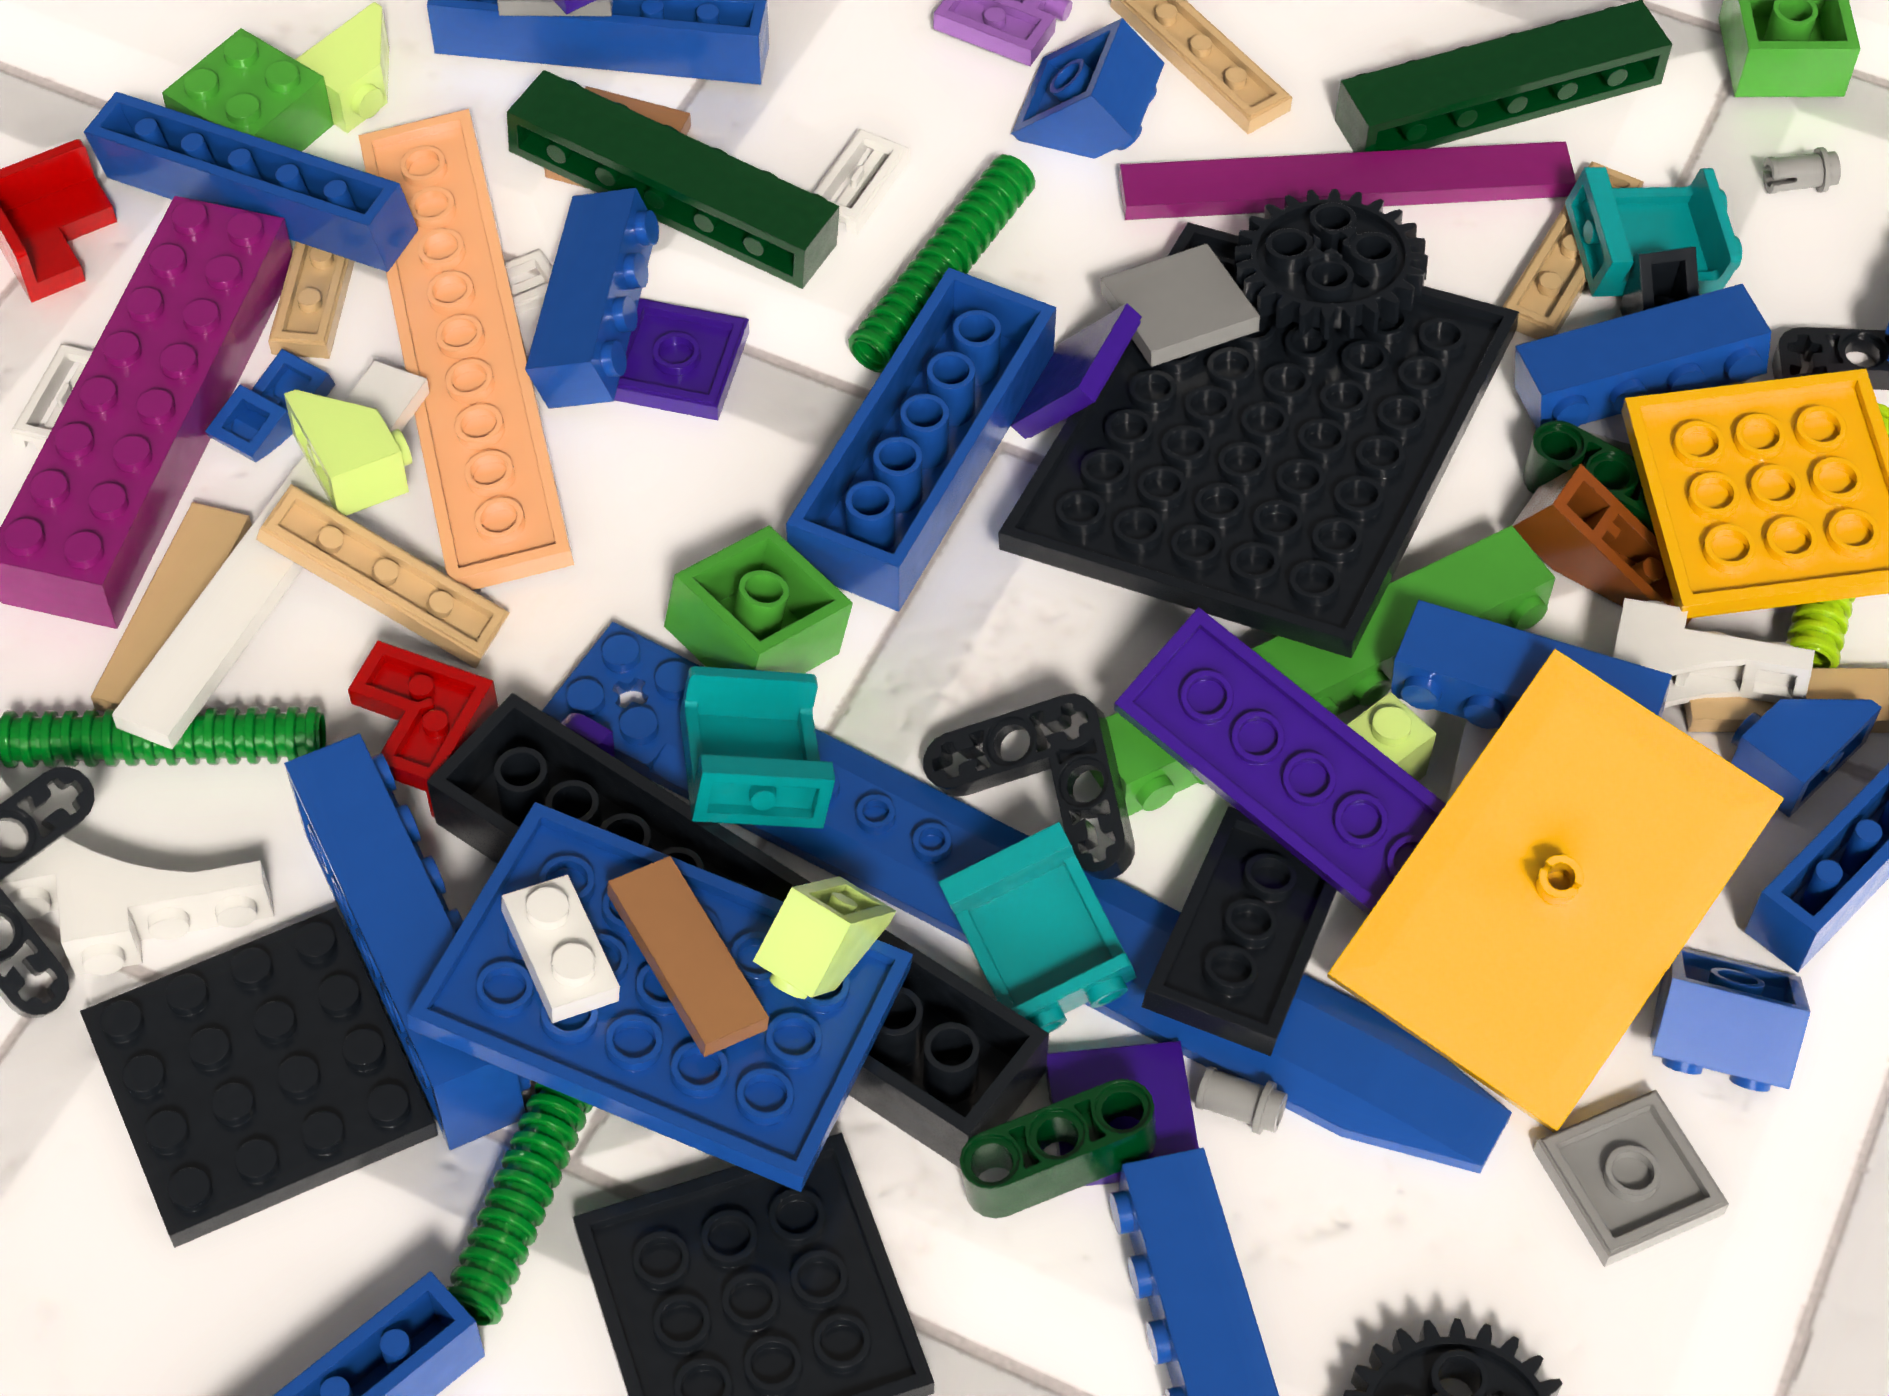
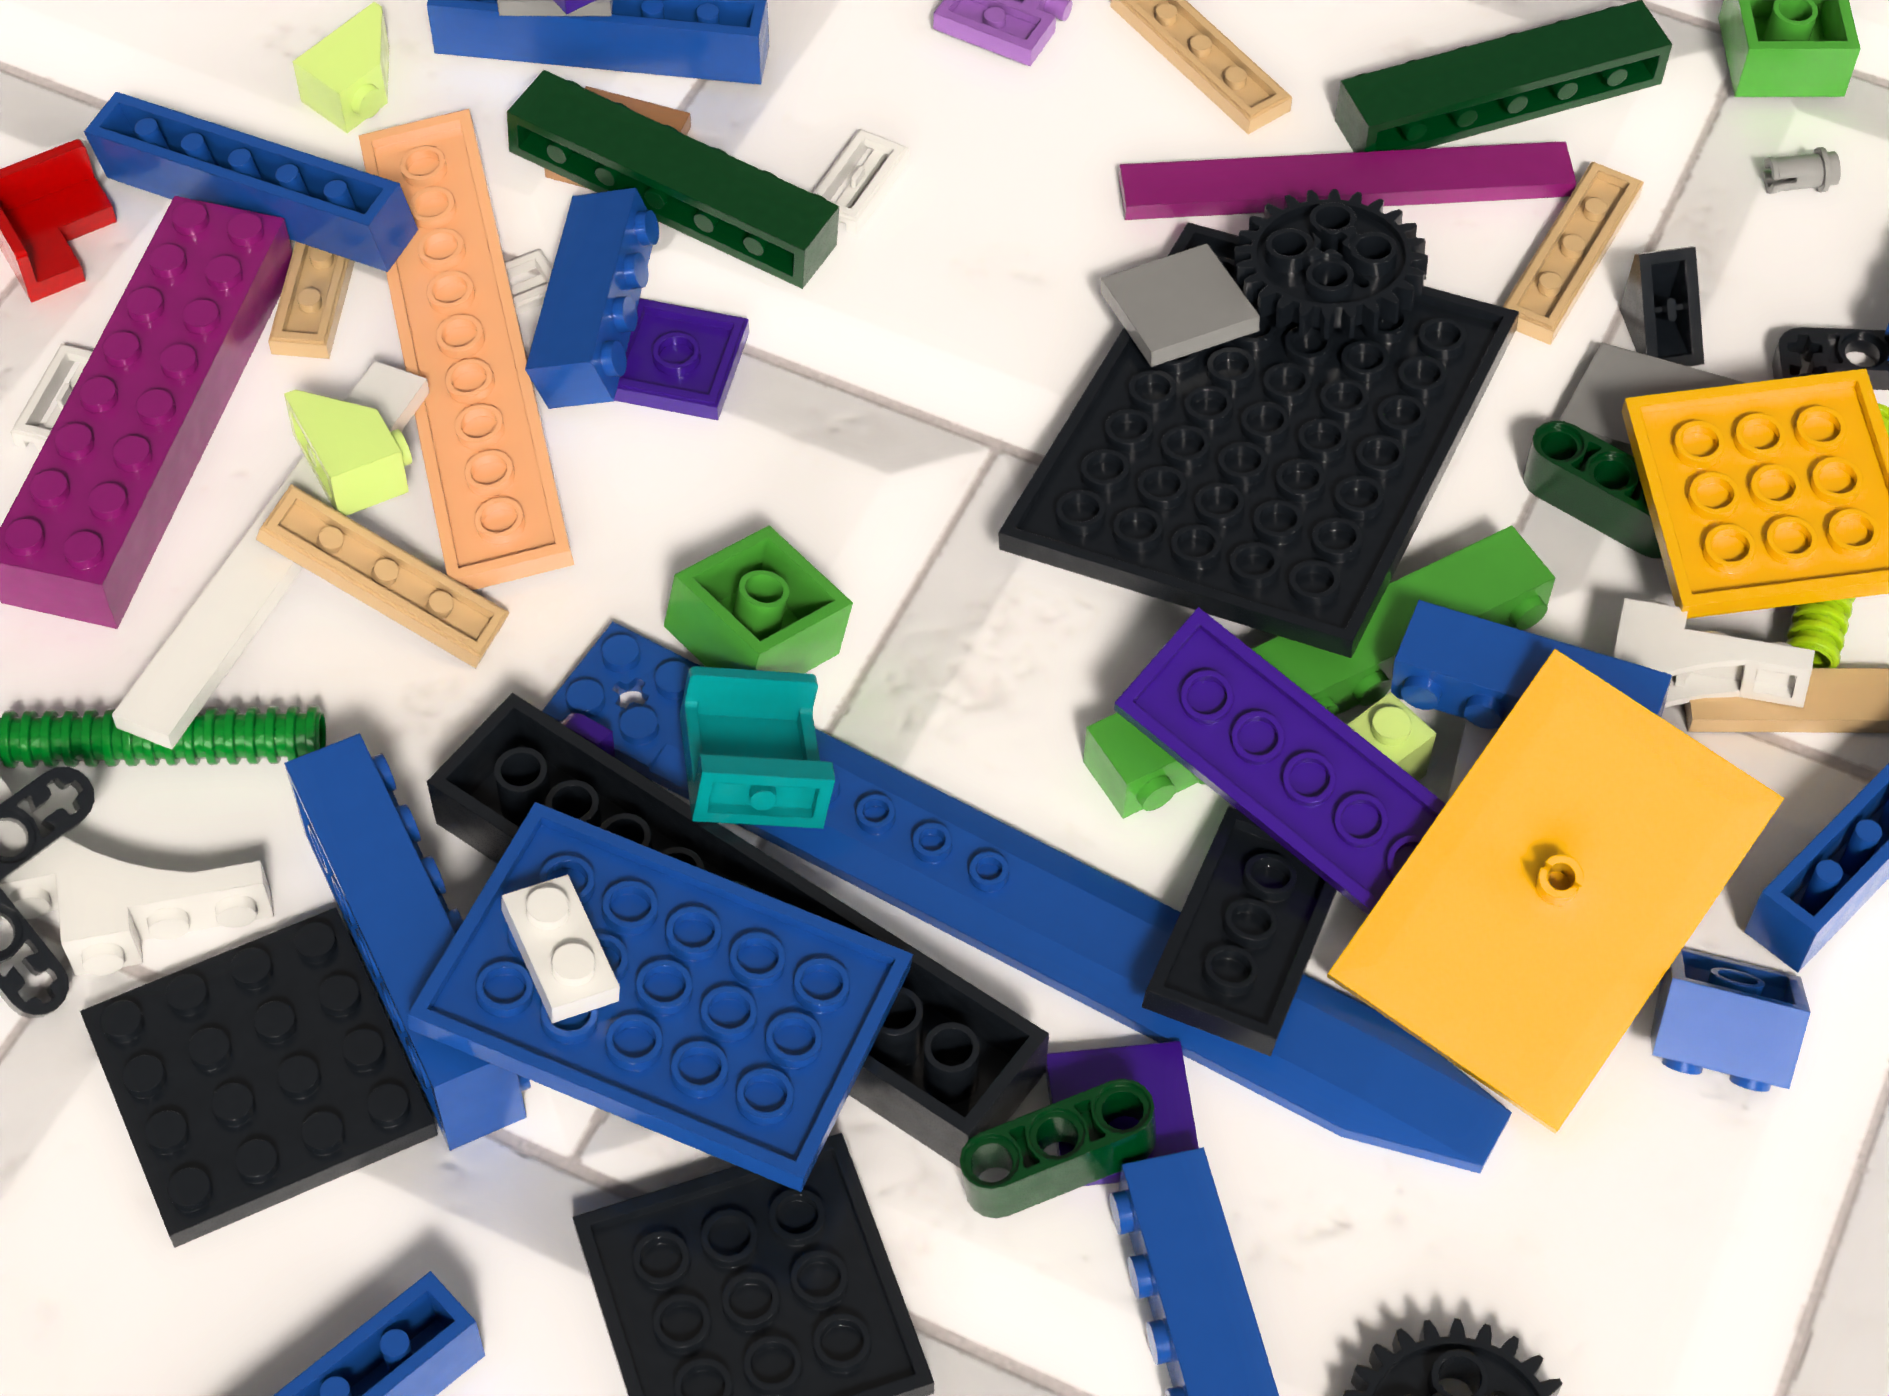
tan tile [91,502,252,712] -> none
bright green brick [162,28,334,152] -> none
blue slope [205,349,335,463] -> none
red panel [348,641,498,818] -> none
green piece [446,1082,593,1326] -> none
medium nougat tile [607,856,769,1057] -> none
yellowish green slope [753,876,896,999] -> none
blue brick [786,267,1057,612] -> none
green piece [848,154,1036,373] -> none
black beam [923,693,1135,880] -> none
teal panel [938,822,1137,1033] -> none
blue slope [1011,18,1165,159] -> none
dark purple tile [1011,303,1142,439] -> none
light grey pin [1195,1066,1288,1135] -> none
dark orange slope [1512,464,1692,628] -> none
blue brick [1514,283,1772,429] -> none
light grey tile [1533,1089,1729,1267] -> none
teal panel [1565,167,1742,297] -> none
blue slope [1731,699,1882,818] -> none

